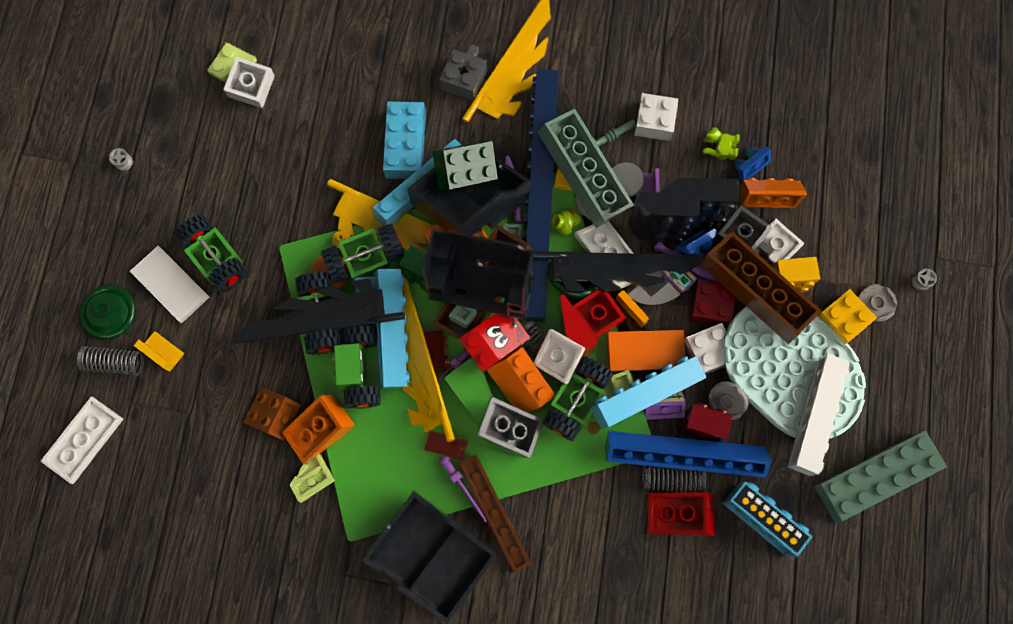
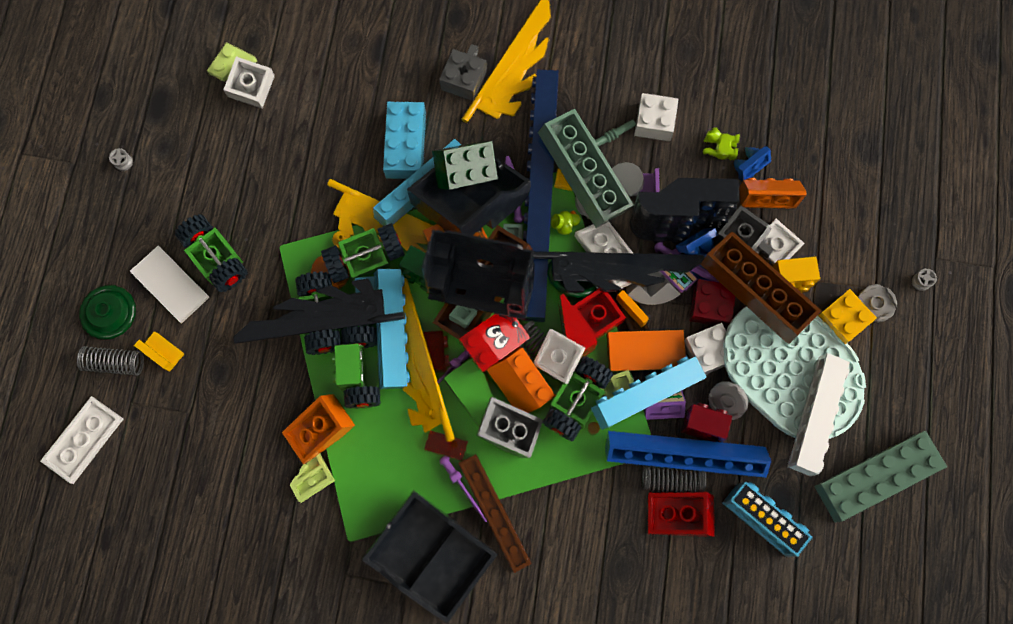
dark orange bracket [244,388,301,441] -> none

